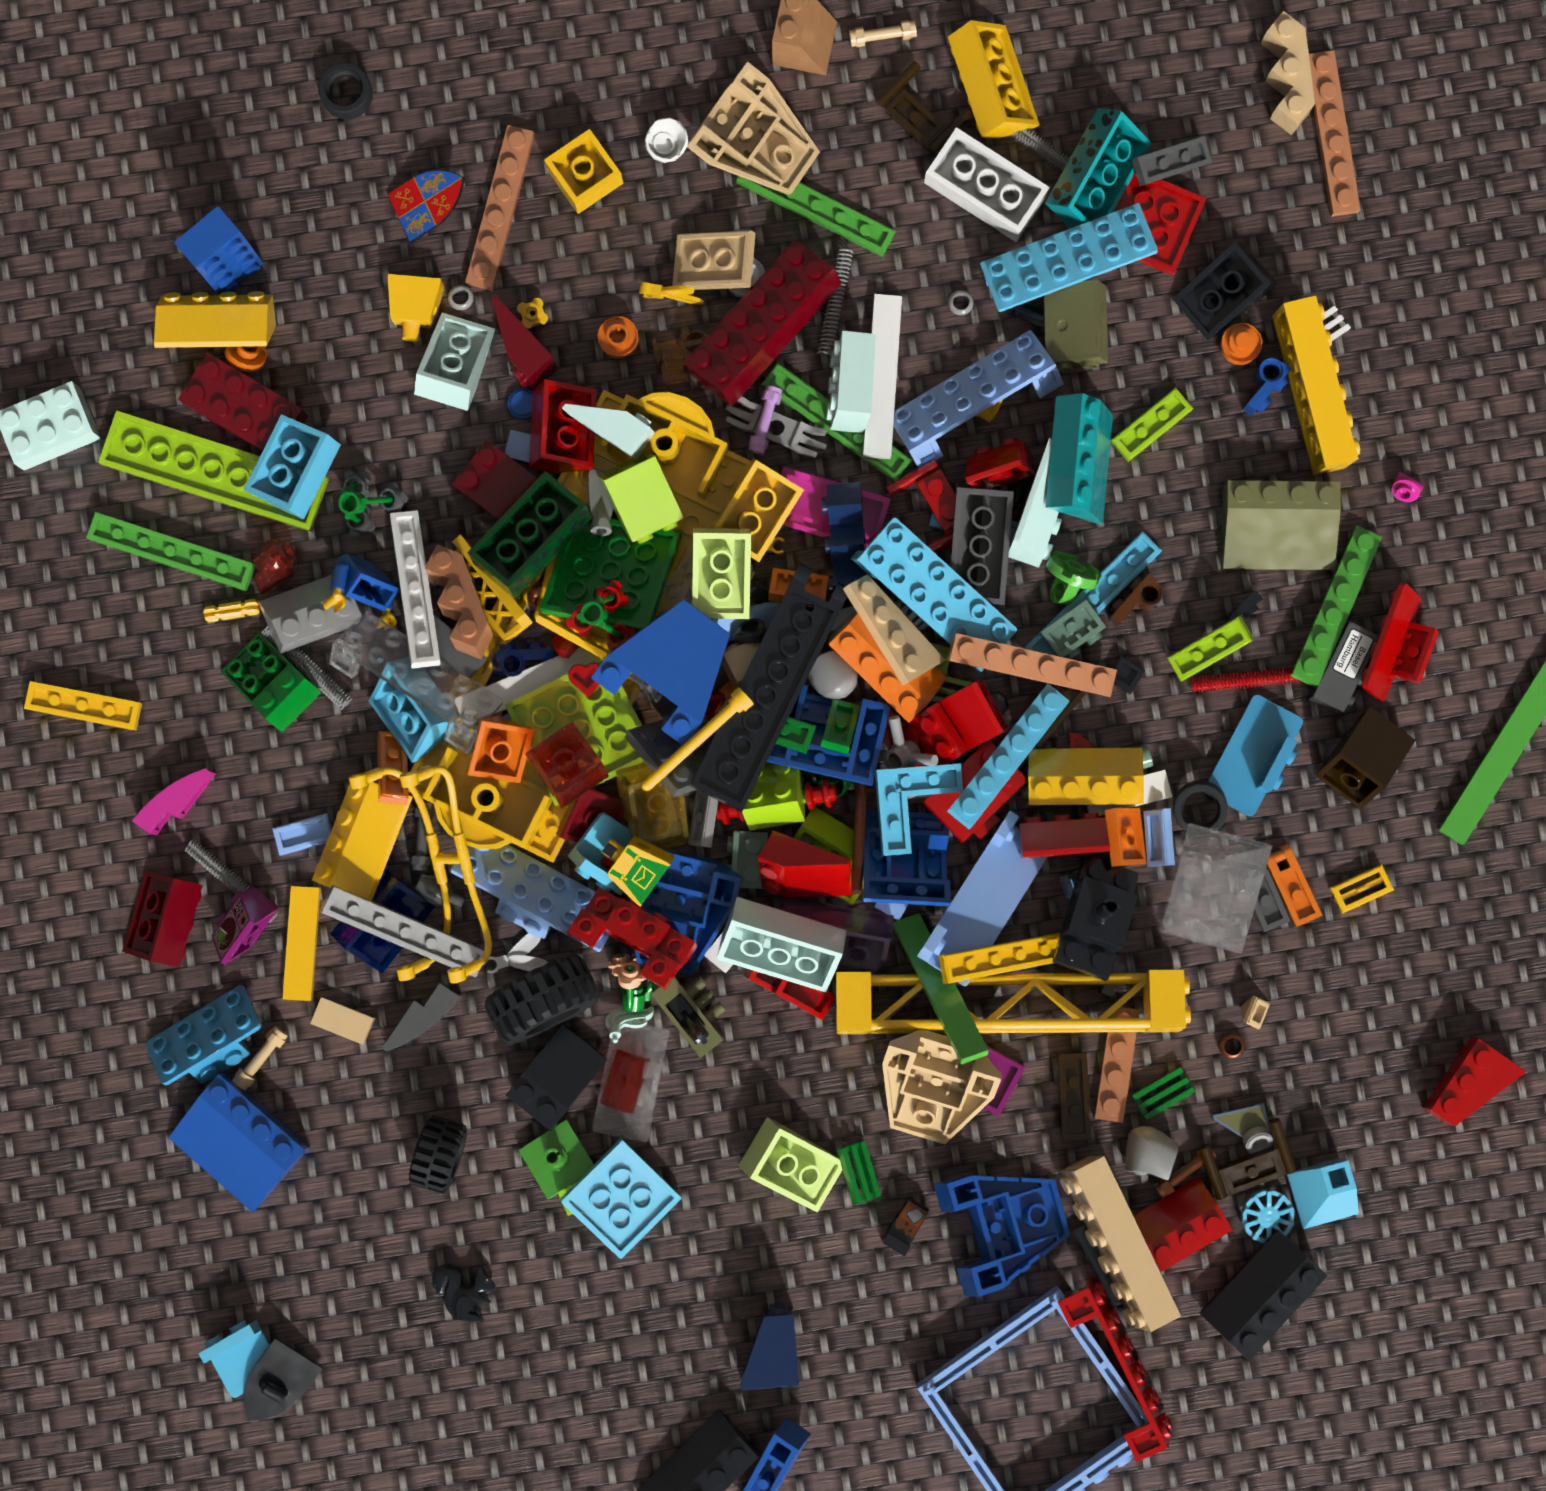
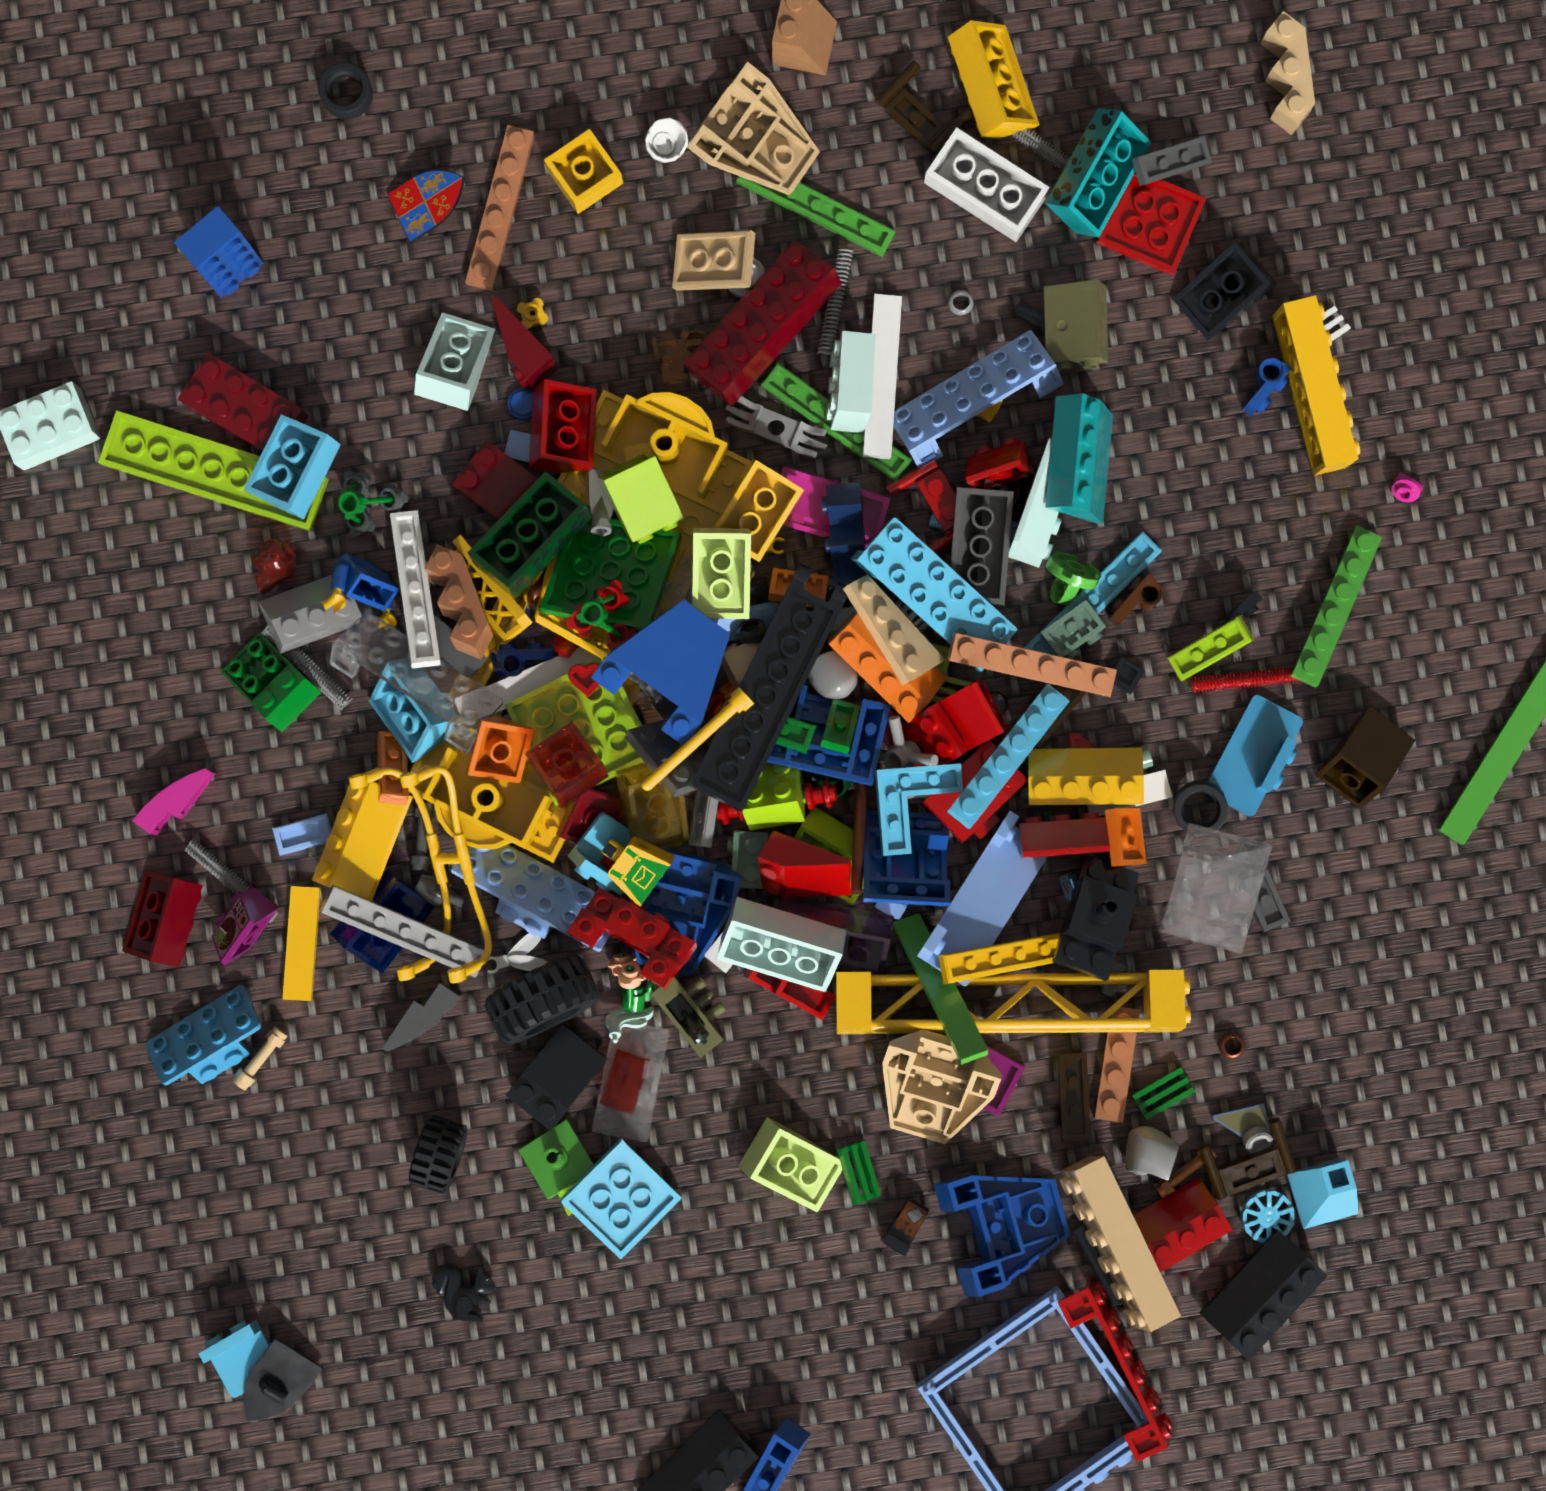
yellow plate [24,681,142,731] -> none
bright green plate [86,512,256,591] -> none
yellow slope [154,291,276,348] -> none
blue slope [168,1073,310,1213] -> none
yellow axle [203,599,260,622] -> none
orange plate [224,346,267,372] -> none
tan tile [310,997,375,1045] -> none
yellow torso [388,274,444,342] -> none
light grey piece [448,285,474,311] -> none
light aqua slope [562,404,655,460] -> none
orange plate [598,316,639,359] -> none
yellow piece [639,282,704,305] -> none
dark blue slope [740,1303,799,1391] -> none
lavender bar [748,386,782,455] -> none
tan bar [849,20,917,47] -> none
medium azure bracket [980,203,1158,312] -> none
lime tile [1111,387,1193,462] -> none
light blue tile [1143,808,1175,867] -> none
orange plate [1220,323,1263,365] -> none
slope [1222,480,1341,571] -> none
tan slope [1240,996,1270,1029] -> none
orange plate [1261,843,1322,927] -> none
dark grey brick [1308,622,1380,715] -> none
nougat plate [1309,50,1361,217] -> none
yellow tile [1329,864,1394,914] -> none
red bracket [1362,582,1439,702] -> none
red wedge [1423,1038,1527,1126] -> none

